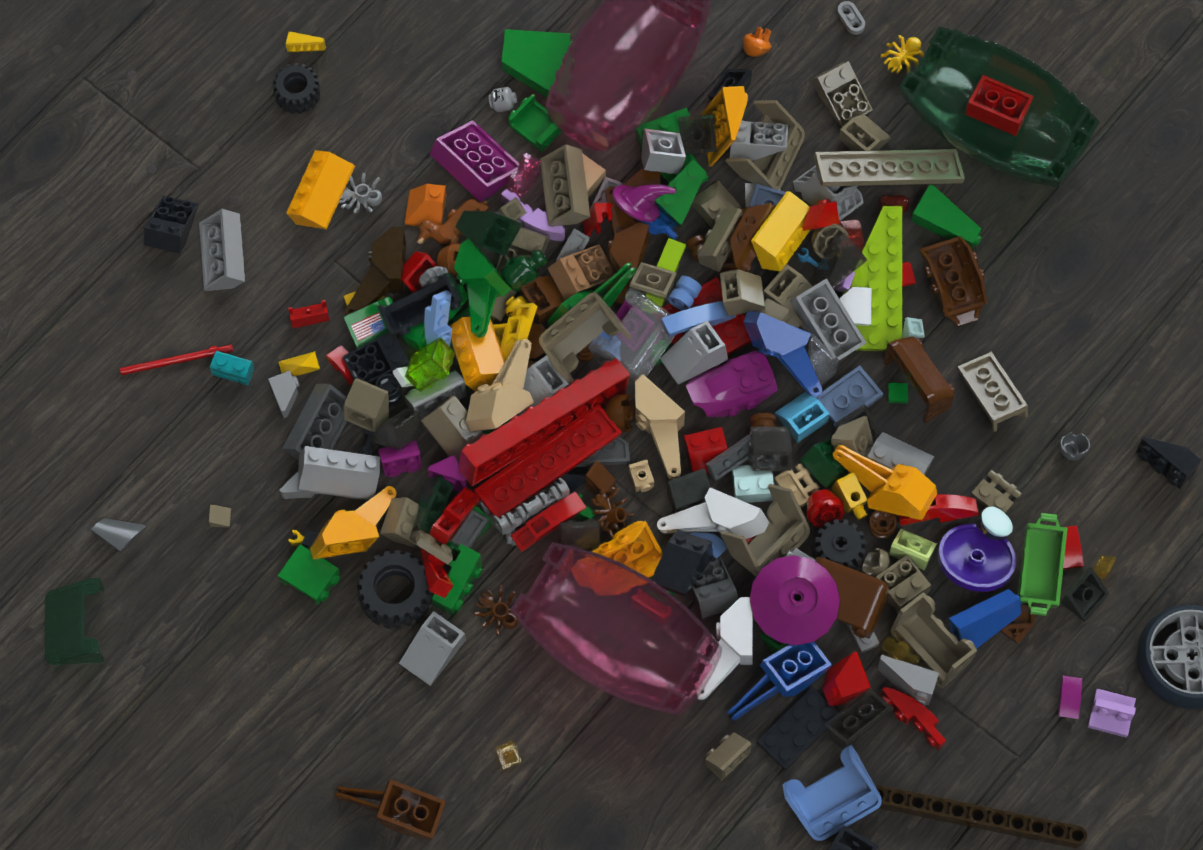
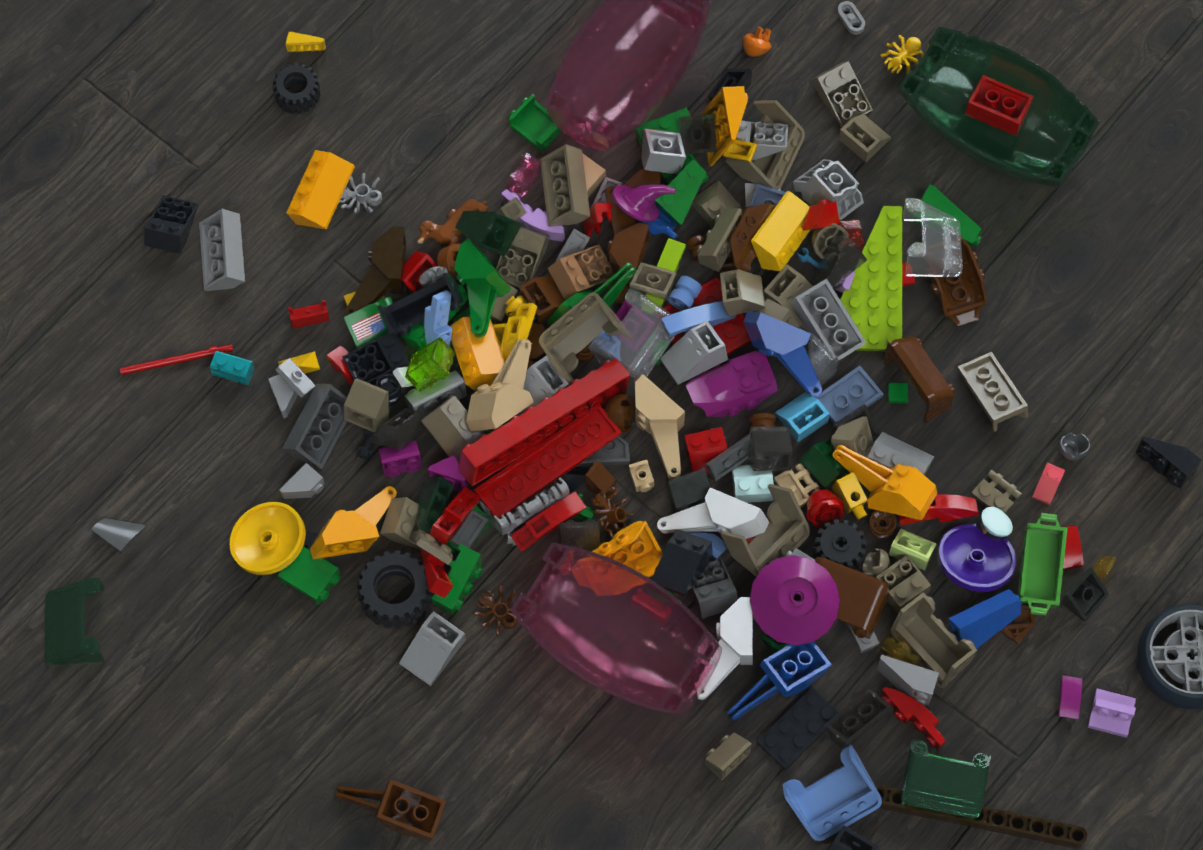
dark tan slope [209,505,231,528] -> none
light grey slope [298,446,380,500] -> none
orange slope [404,184,447,226] -> none
magenta slope [430,120,524,202] -> none
light grey head [489,87,517,112] -> none
clear yellow slope [495,741,522,769] -> none
dark green piece [501,250,548,292] -> none
green slope [502,29,574,107] -> none
dark tan plate [814,149,965,186] -> none
red slope [822,652,871,706] -> none
white slope [840,287,872,326] -> none
clear red cone [881,195,909,212] -> none
light aqua slope [902,317,925,338] -> none
none -> yellow dish [230,502,306,575]
none -> light grey plate [276,358,315,398]
none -> yellow slope [723,140,757,162]
none -> clear green windscreen [901,739,991,818]
none -> clear windscreen [903,198,963,277]
none -> coral slope [1032,462,1065,506]

